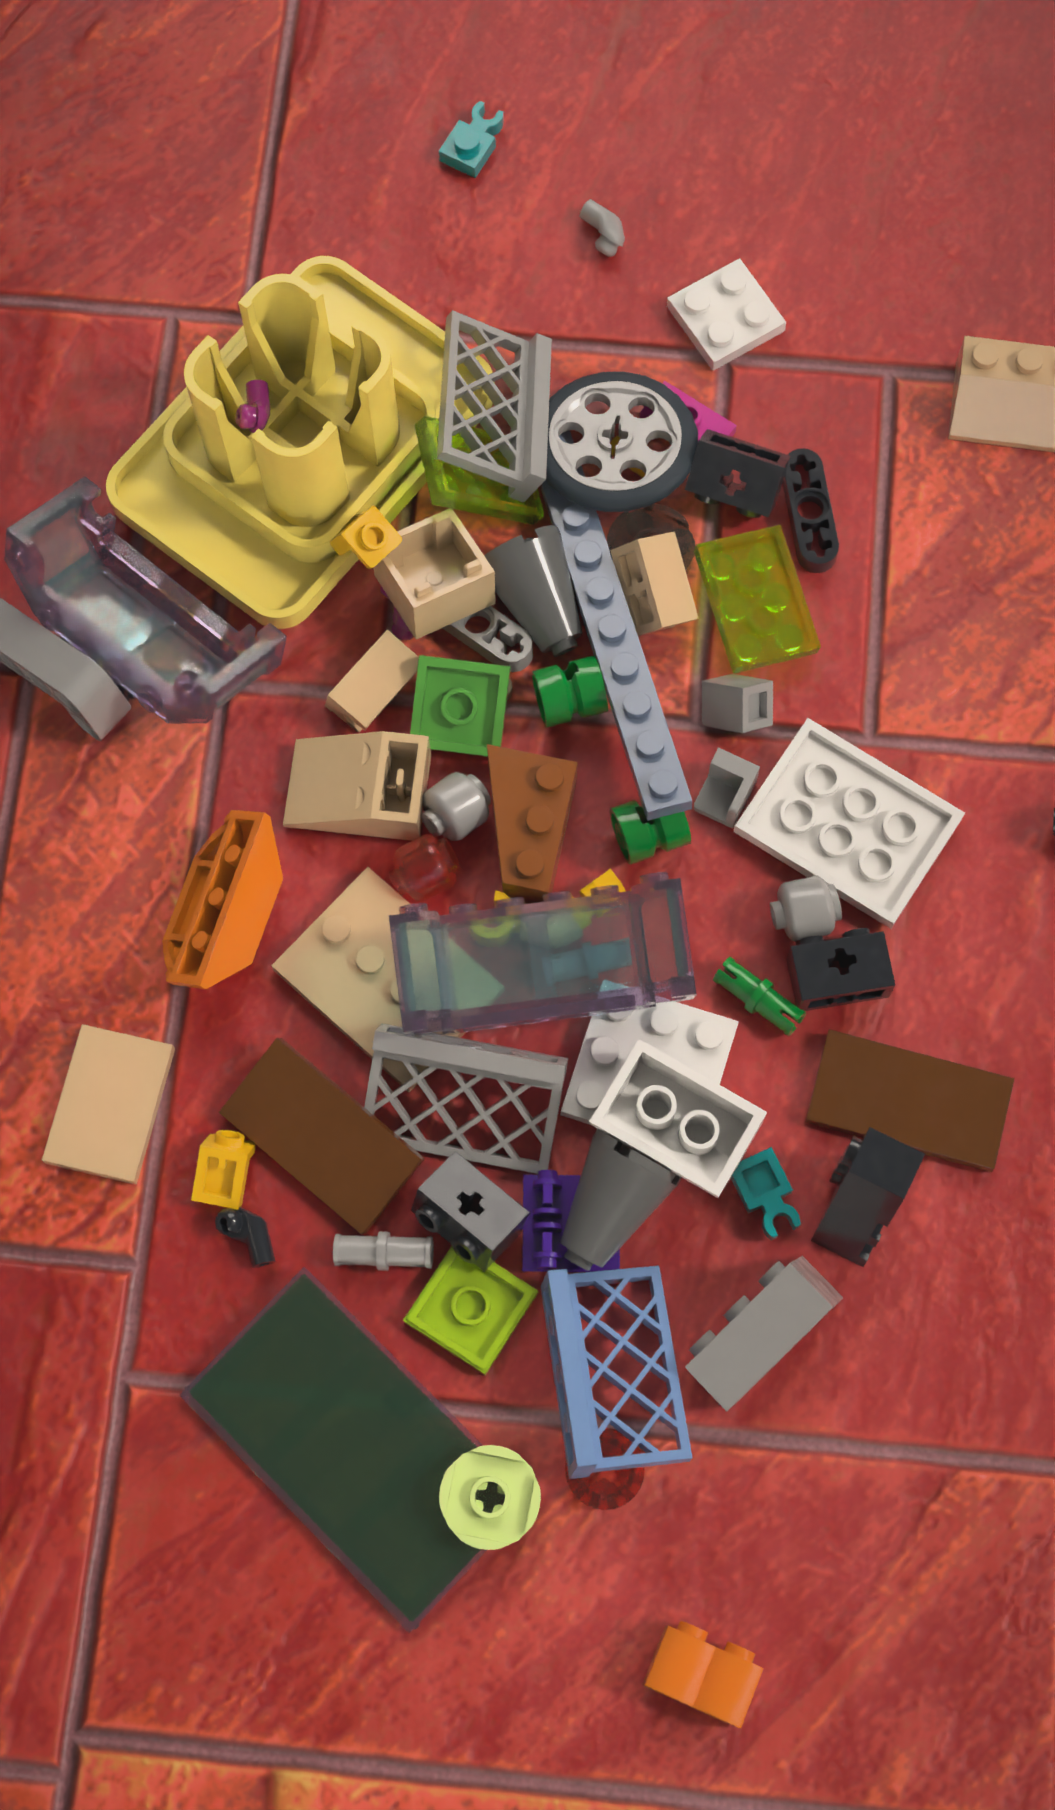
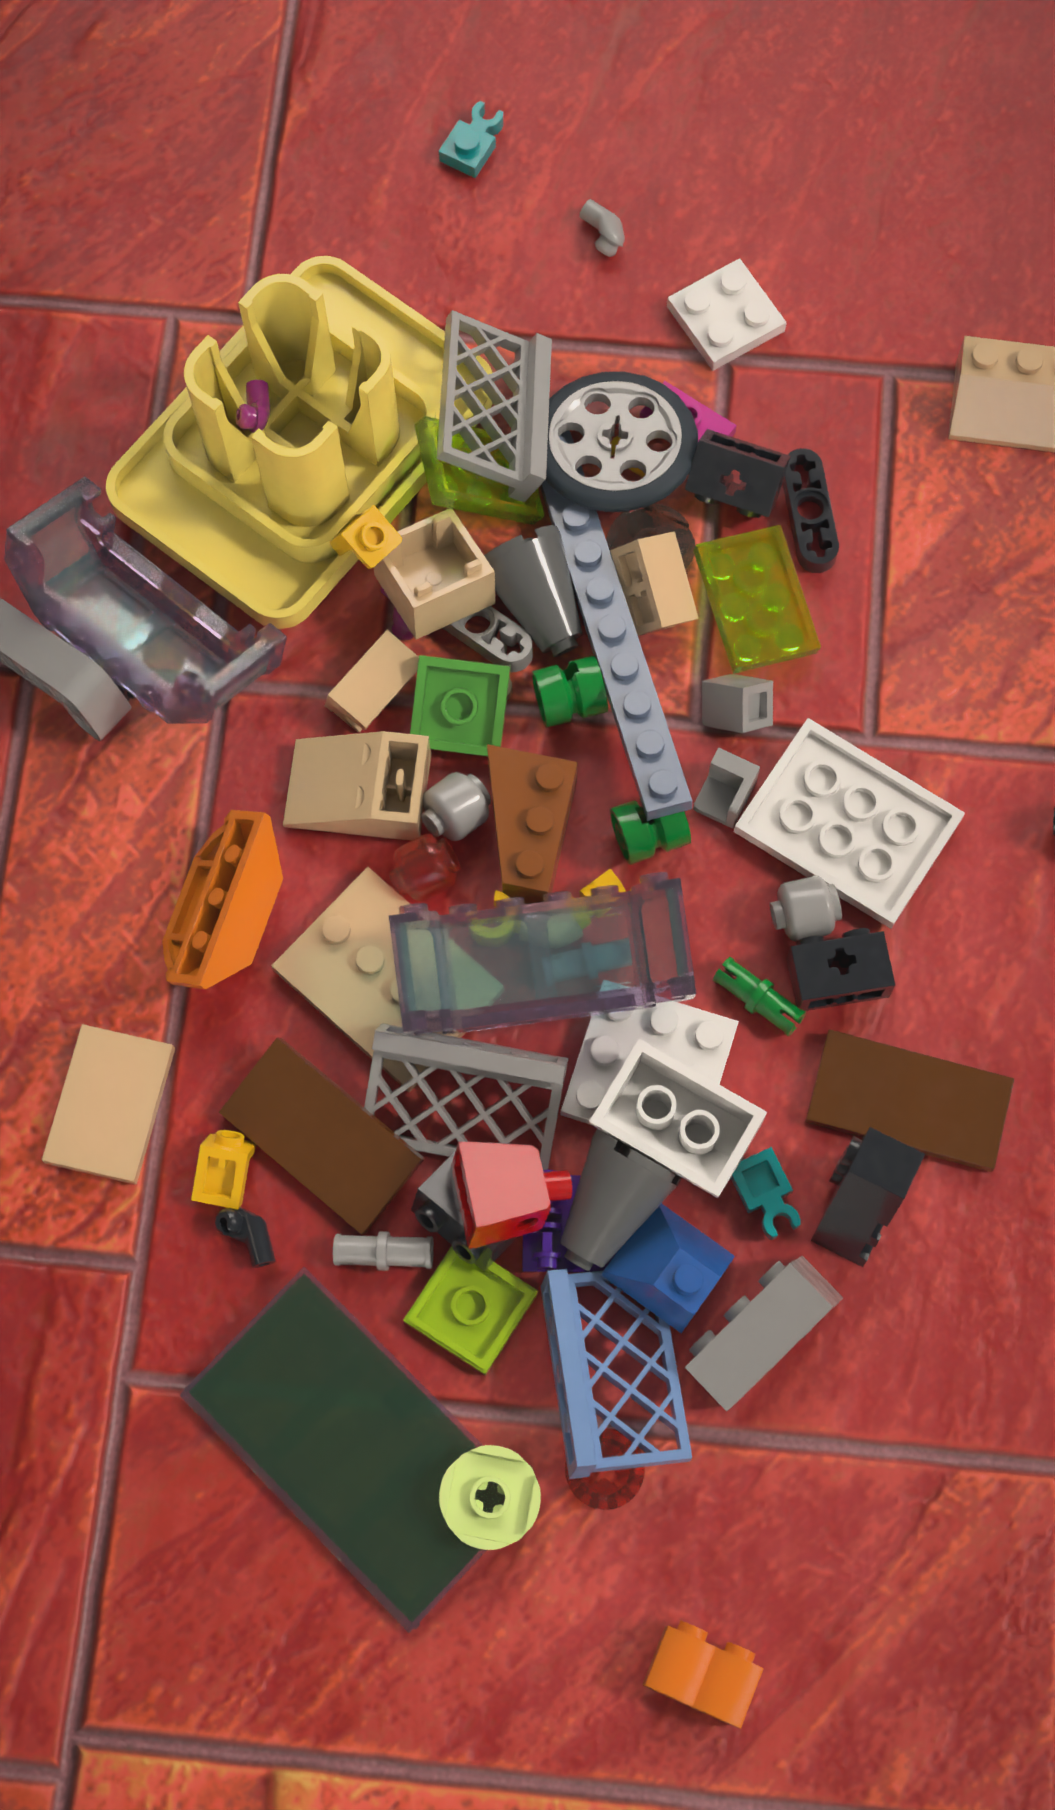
none -> torso [451,1141,572,1249]
none -> blue slope [601,1203,735,1333]

